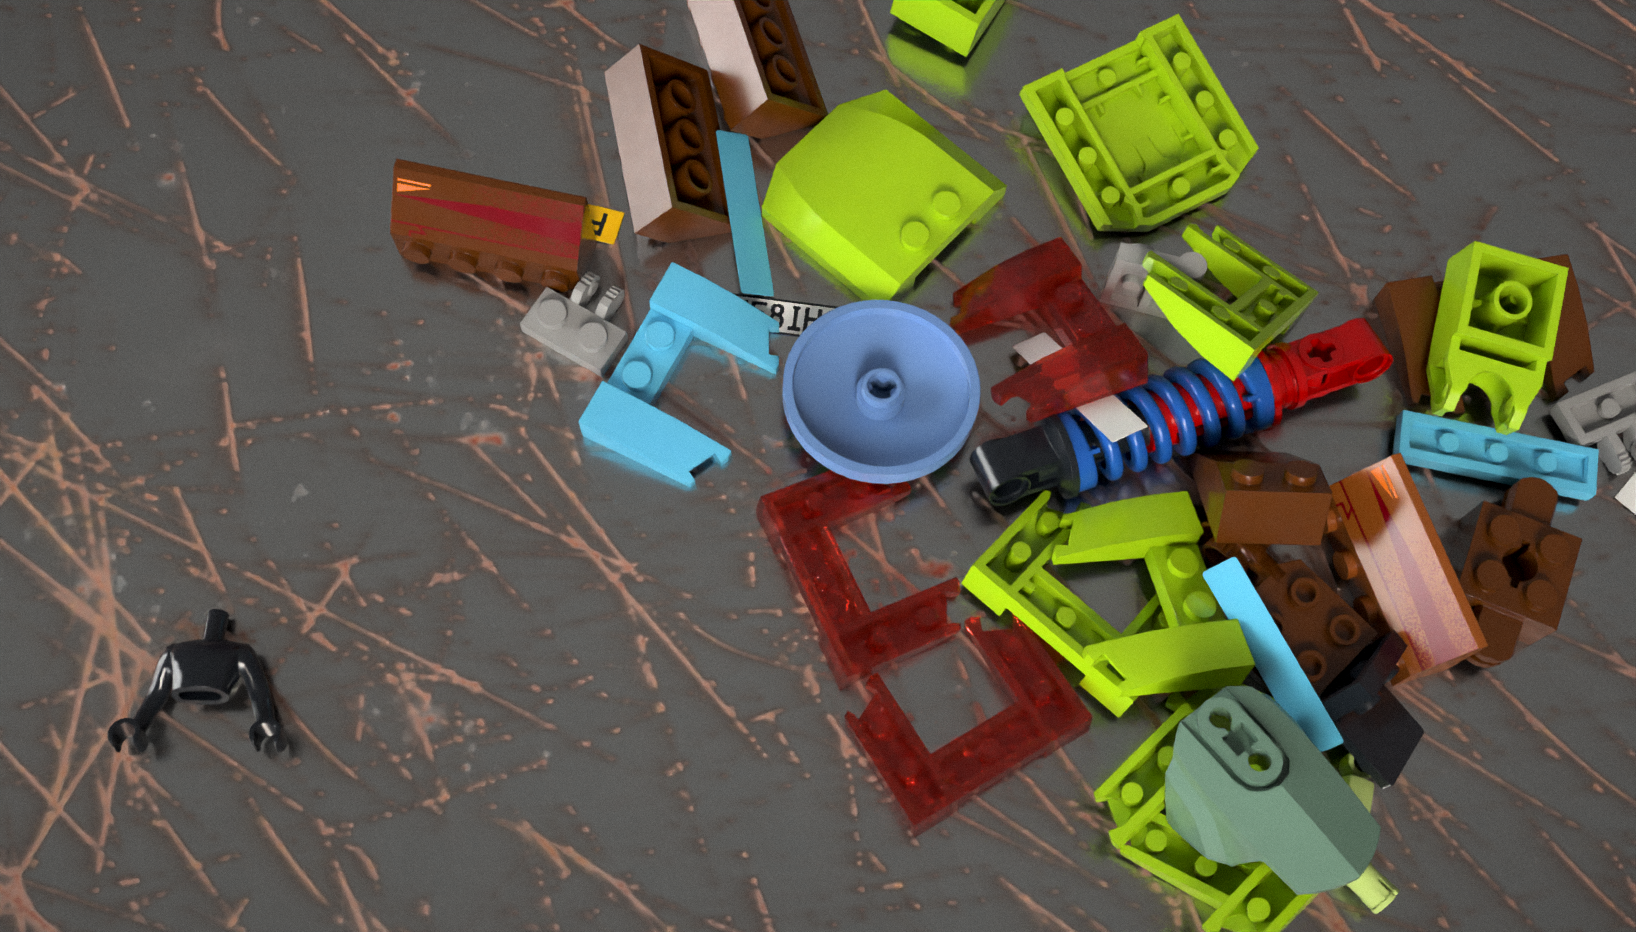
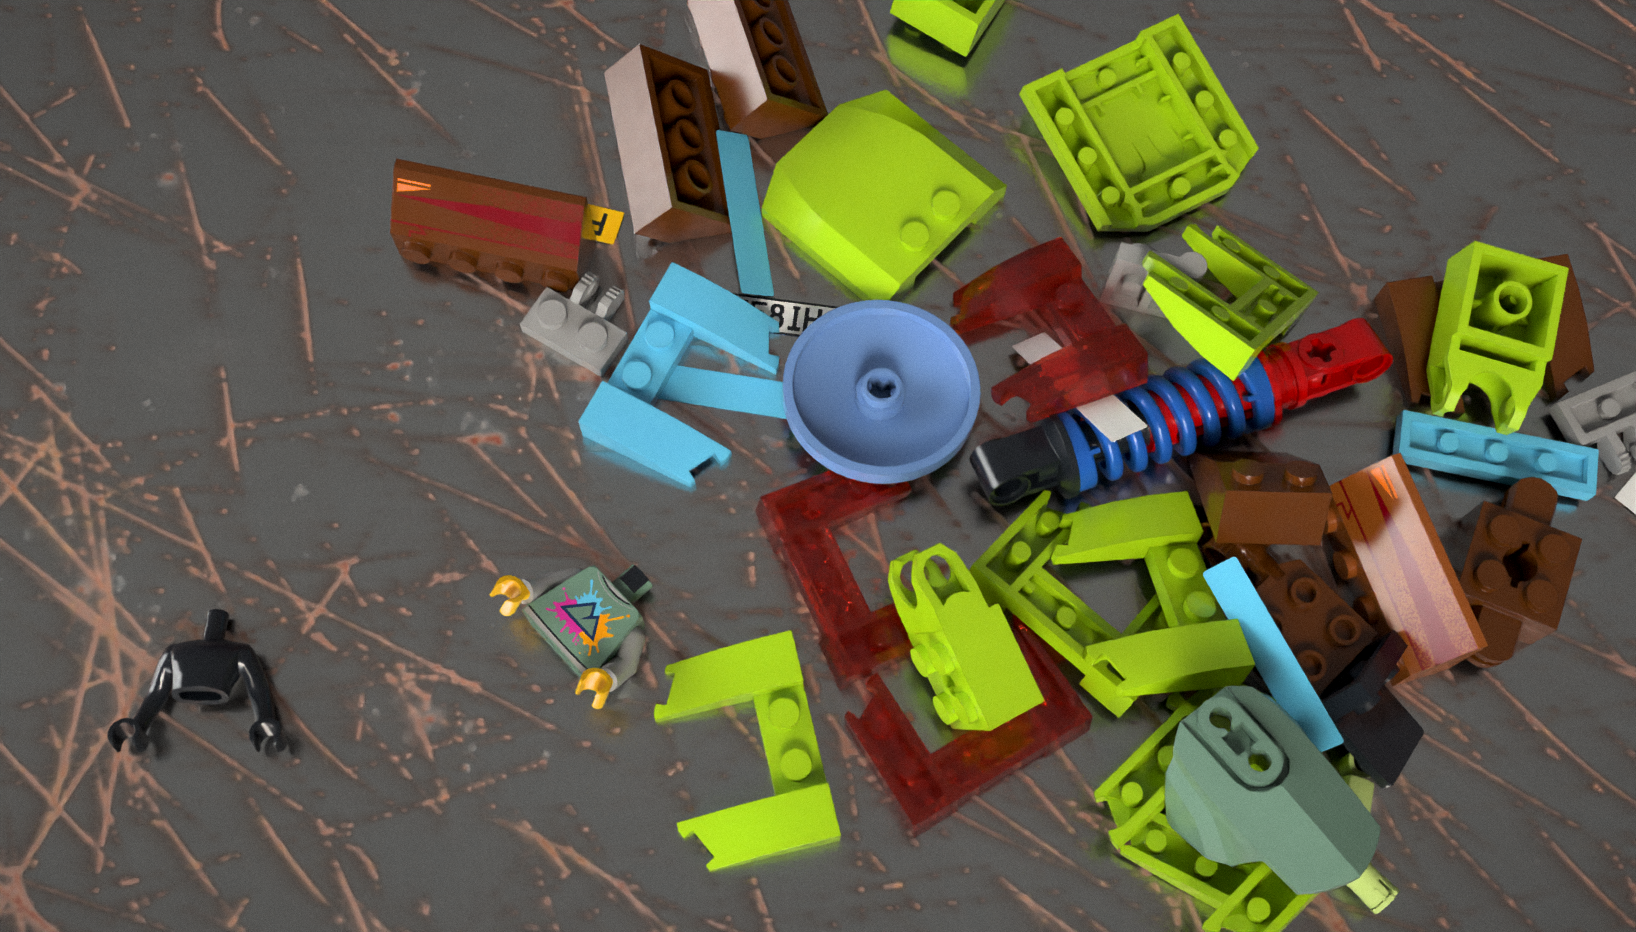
none -> torso [489,564,653,709]
none -> lime wedge [654,630,841,872]
none -> medium azure sticker [658,365,786,419]
none -> lime brick [888,543,1045,731]

